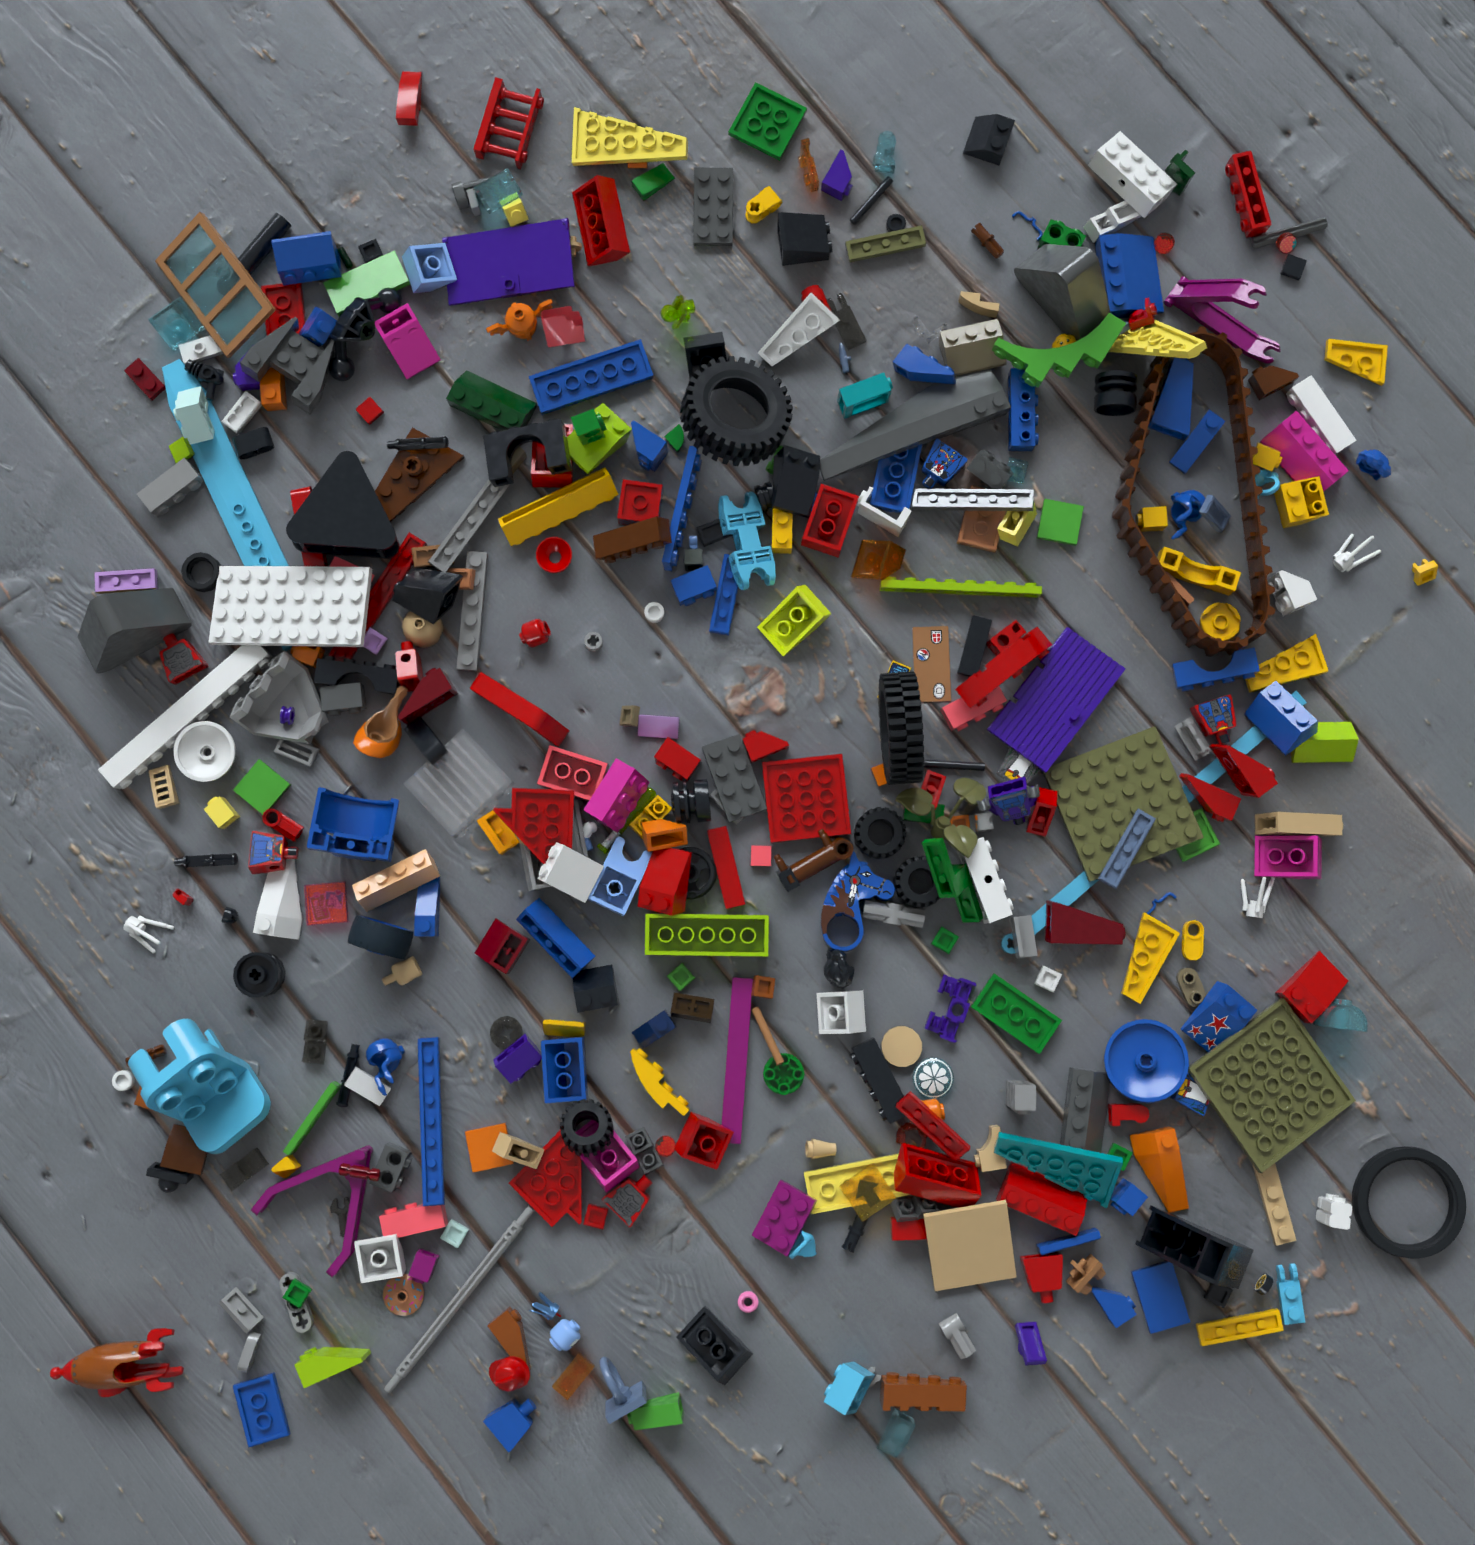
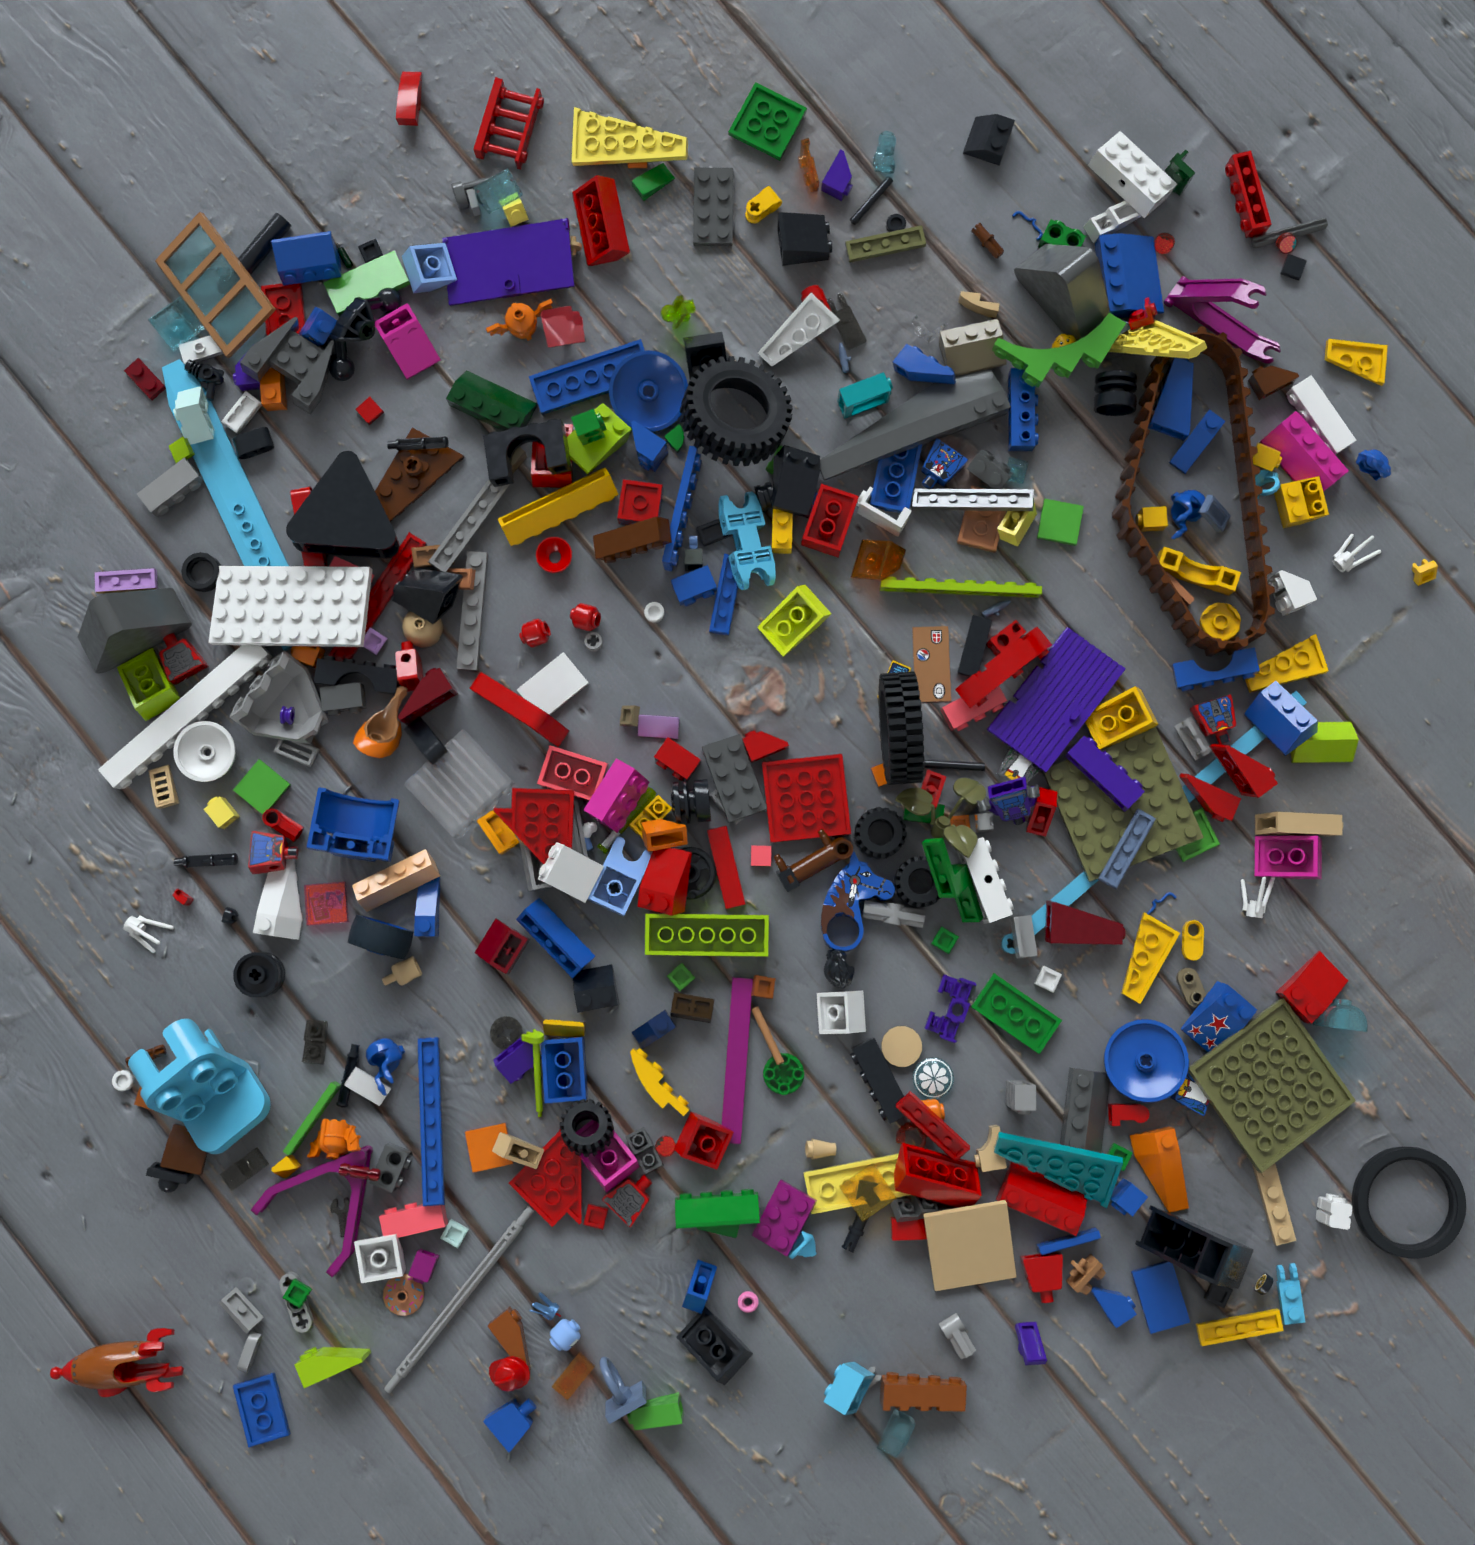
none -> lime slope [117,648,180,721]
none -> orange helmet [307,1119,361,1160]
none -> white tile [517,652,589,715]
none -> lime piece [521,1029,544,1117]
none -> red head [570,603,601,631]
none -> blue dish [609,350,688,432]
none -> green slope [675,1189,760,1229]
none -> blue slope [682,1260,717,1314]
none -> green slope [696,1224,740,1238]
none -> sand blue helmet [982,600,1011,618]
none -> dark purple brick [1065,736,1145,812]
none -> yellow slope [1085,686,1159,750]

